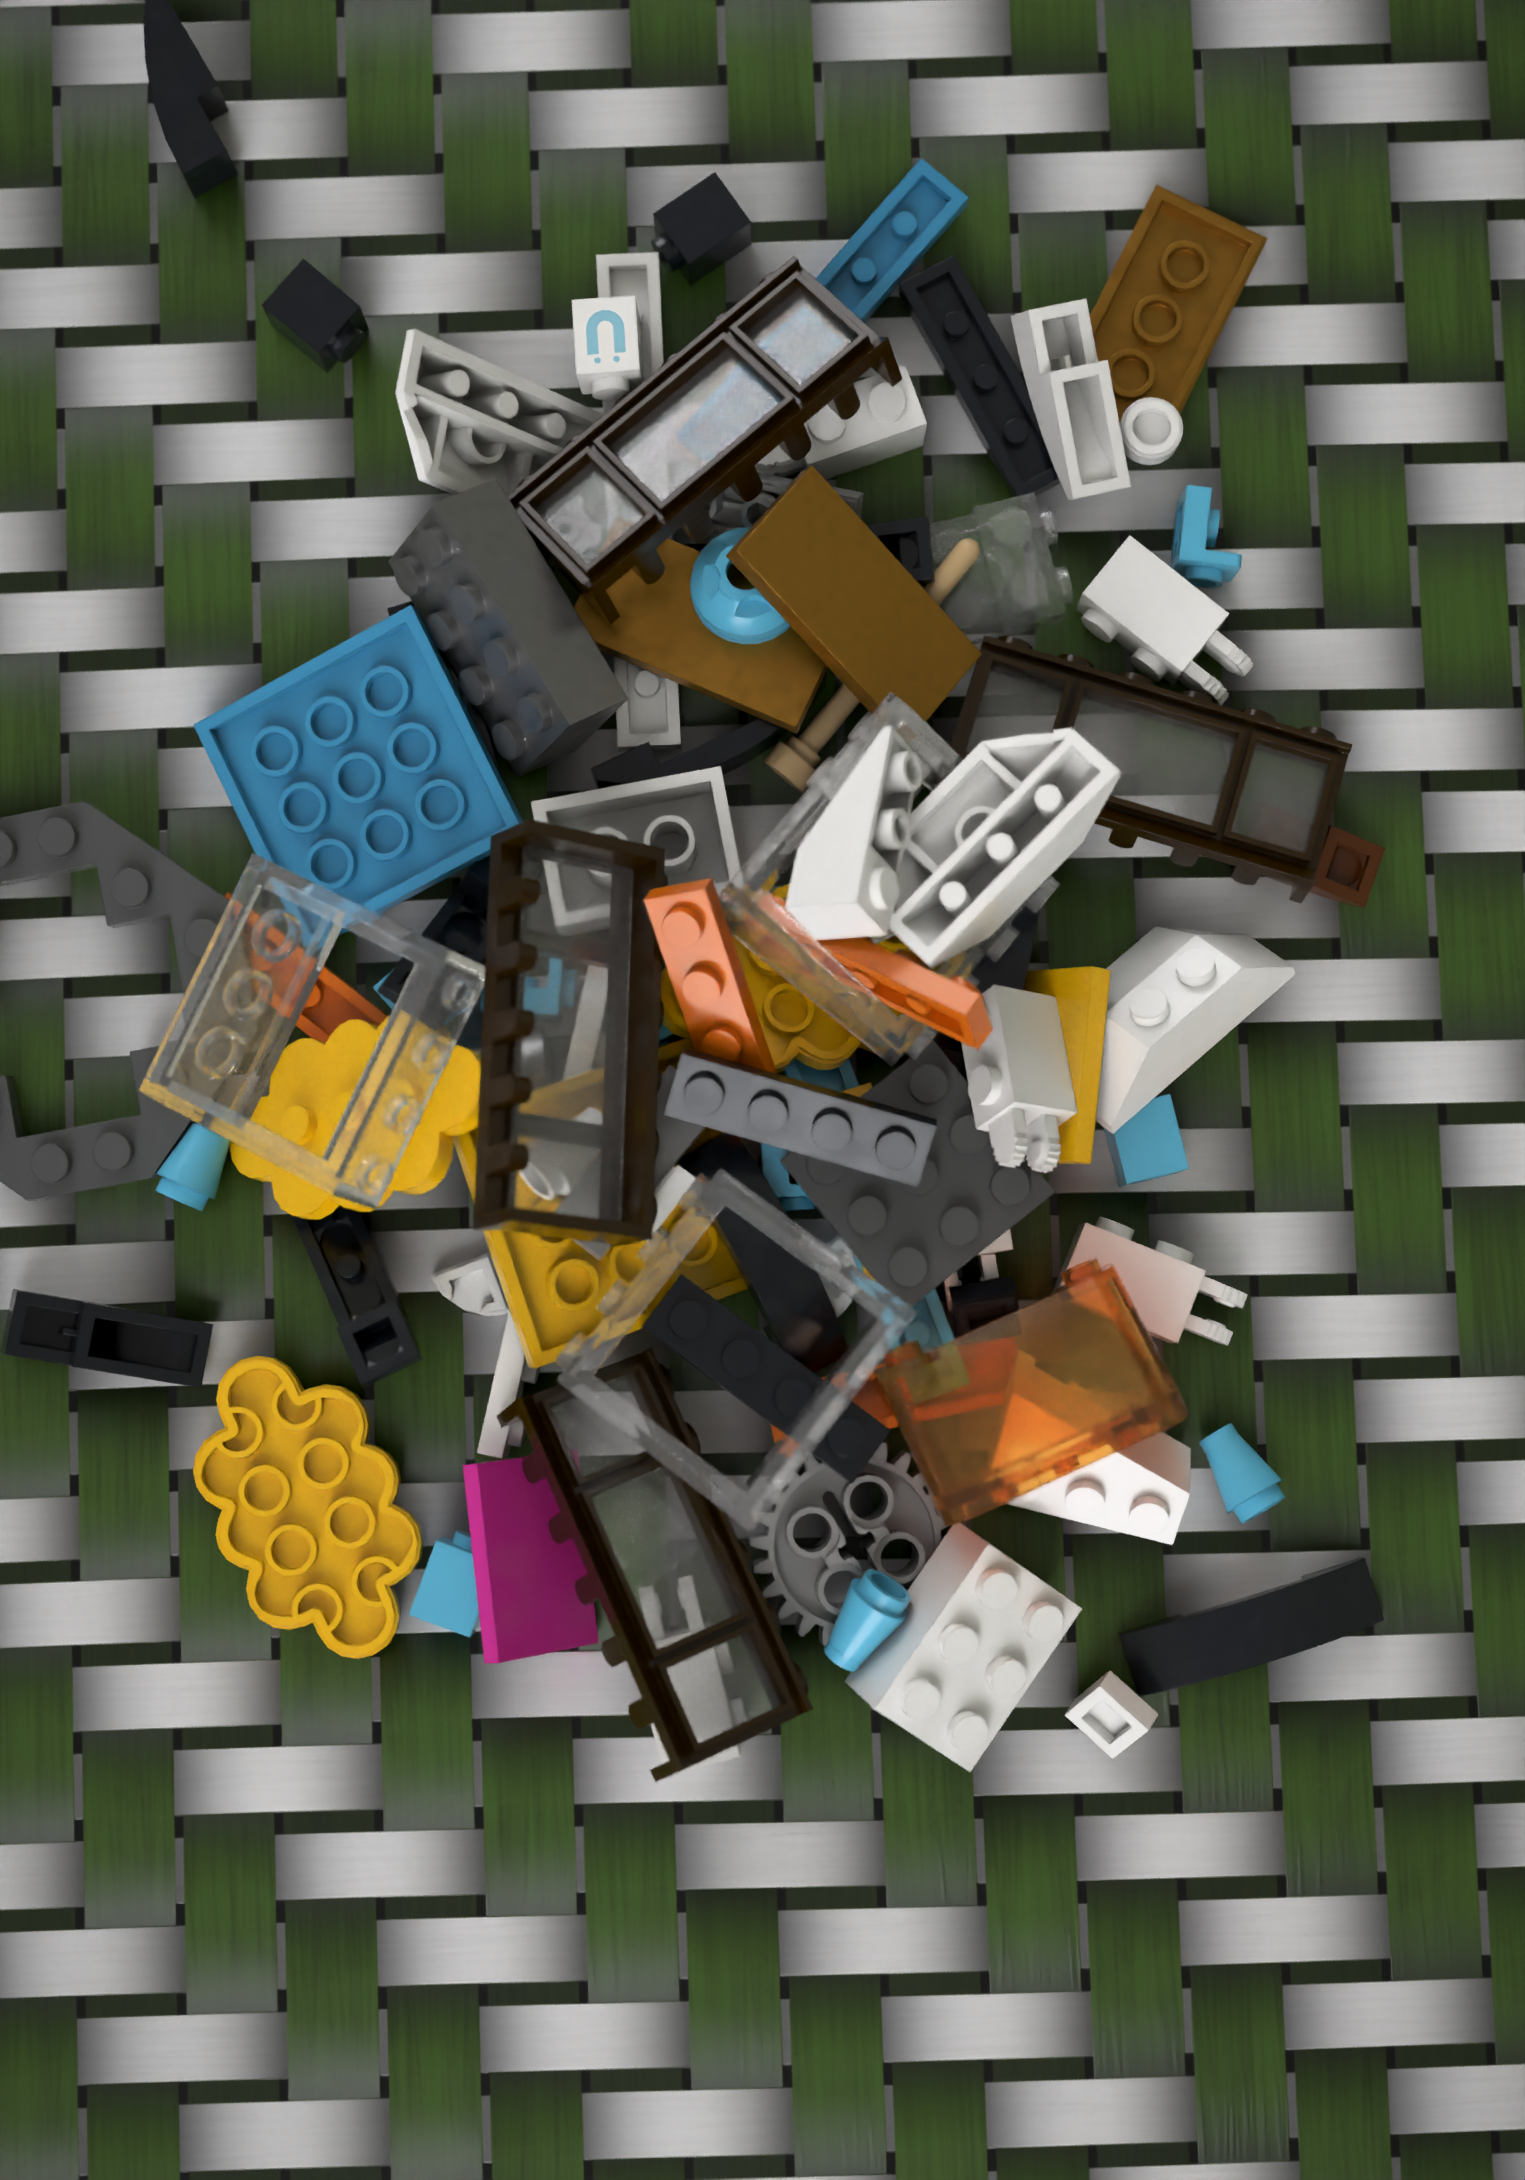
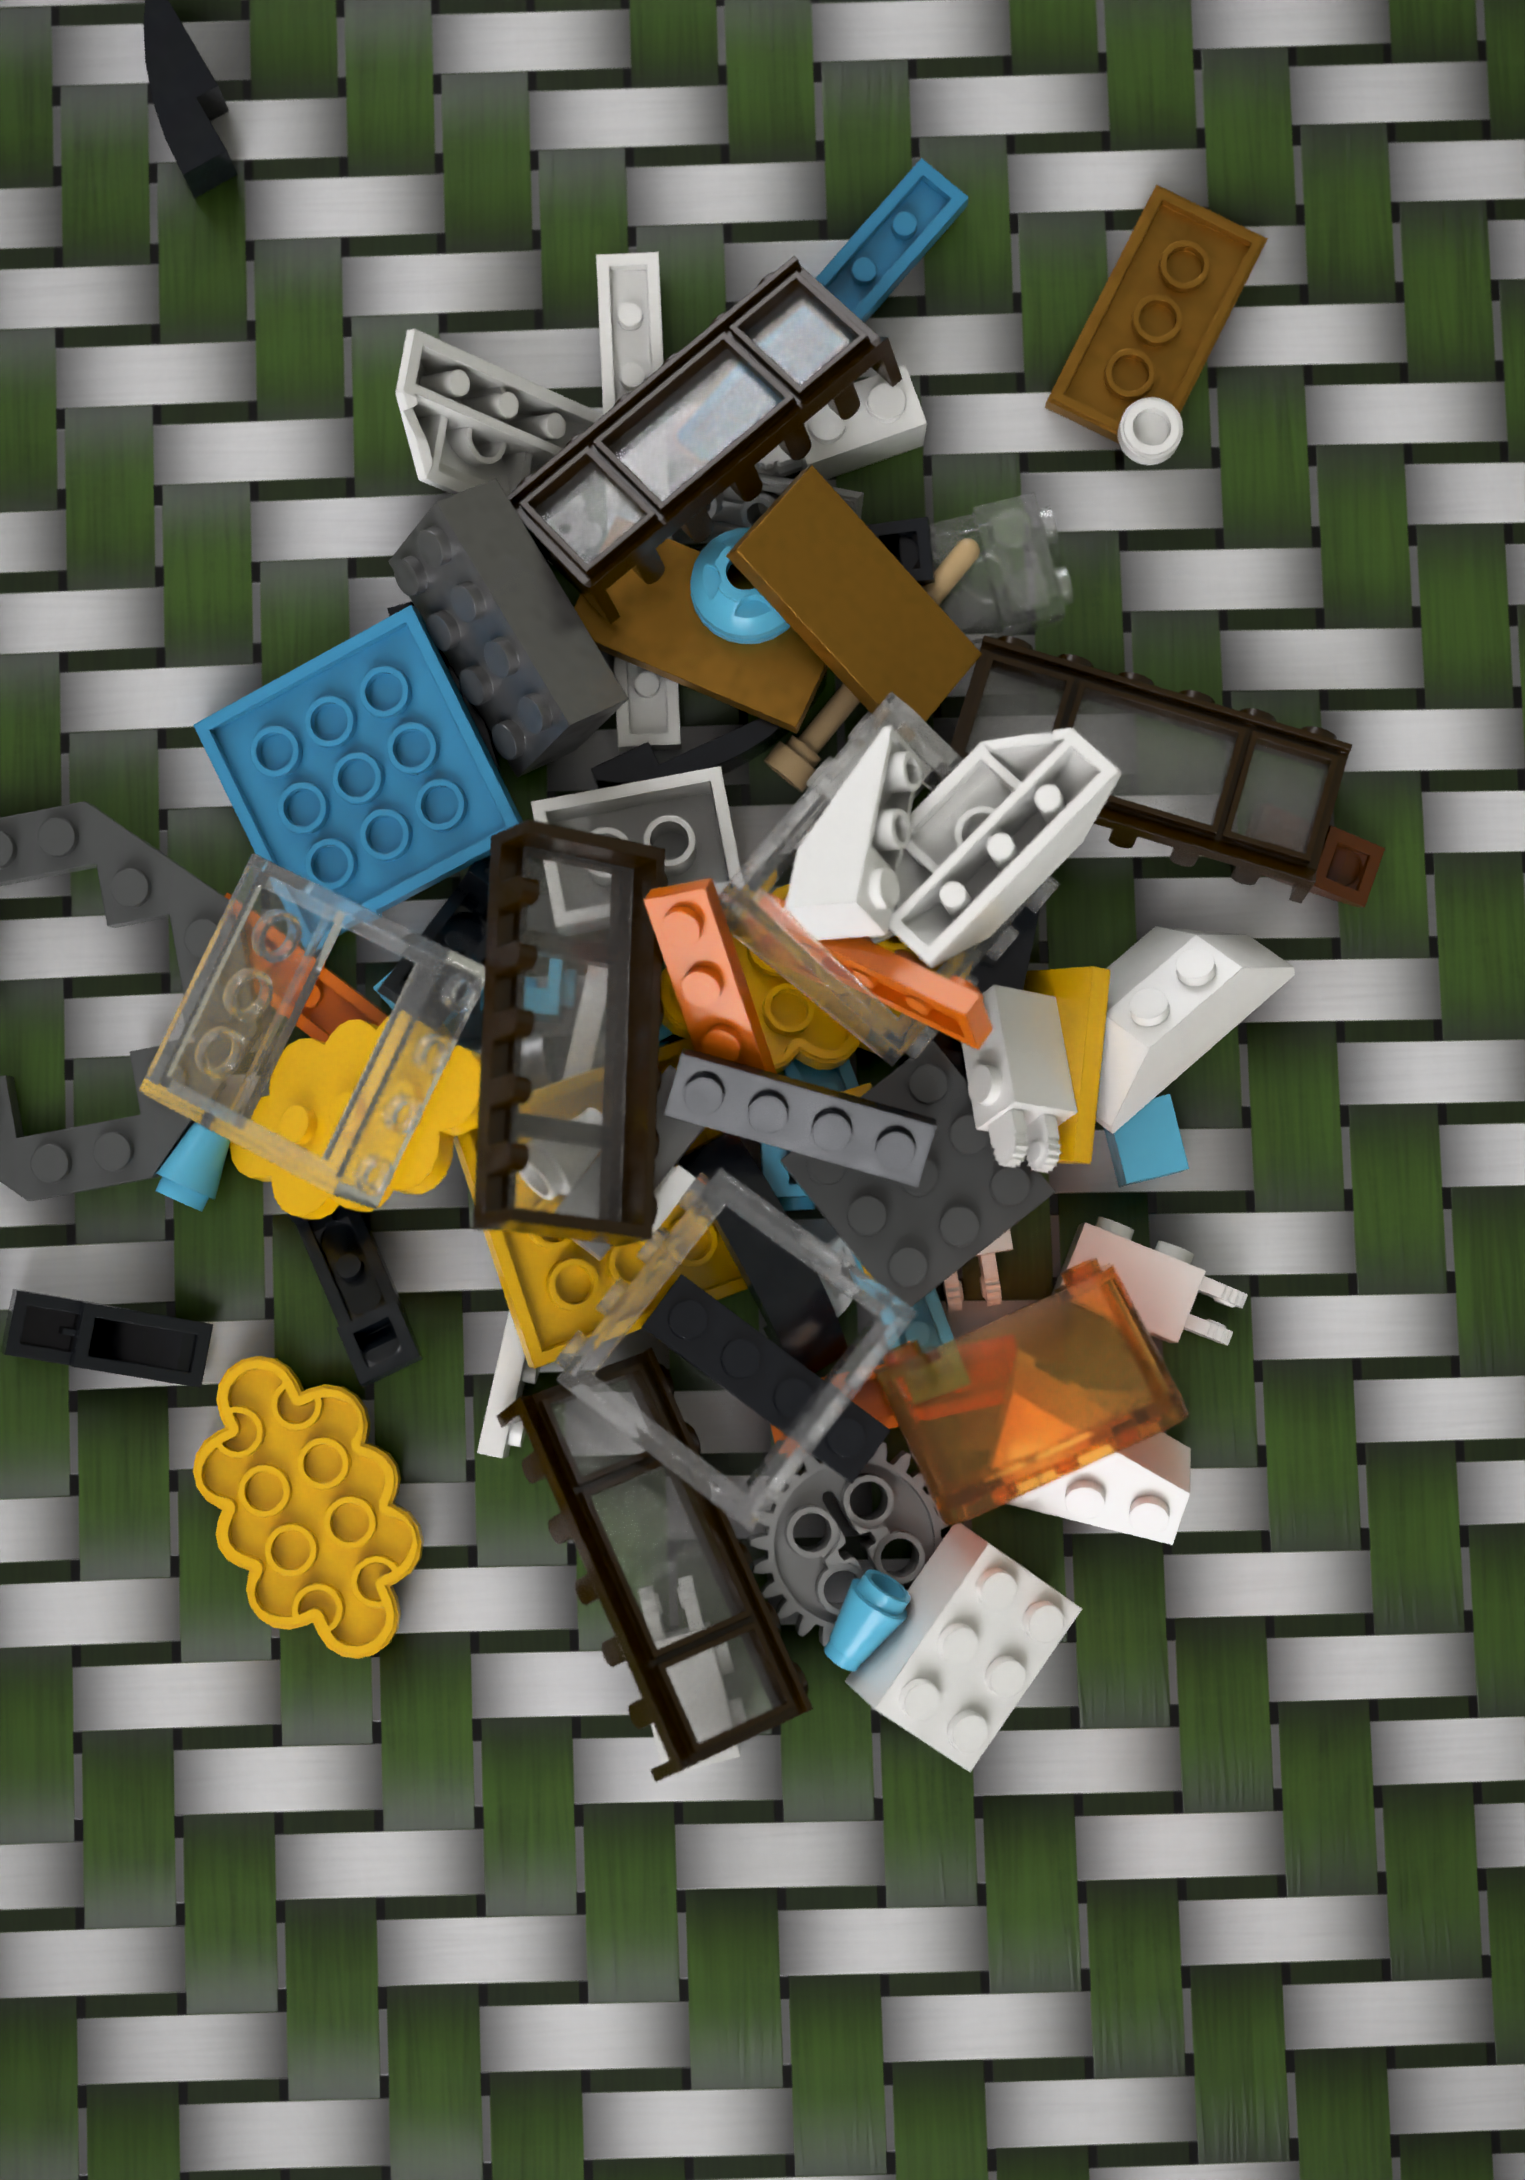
black brick [262,258,368,373] -> none
medium azure brick [409,1530,480,1637] -> none
white tile [430,1252,509,1316] -> none
dark pink tile [463,1450,599,1664] -> none
white brick [572,295,644,401] -> none
black brick [651,172,751,286] -> none
black plate [898,255,1061,506] -> none
black tile [949,1276,1022,1347] -> none
white slope [1010,298,1131,500] -> none
white plate [1065,1670,1159,1759] -> none
white hinge [1076,535,1253,705] -> none
black slope [1118,1557,1384,1697] -> none
medium azure bracket [1170,485,1242,588] -> none
medium azure cone [1199,1423,1286,1524] -> none

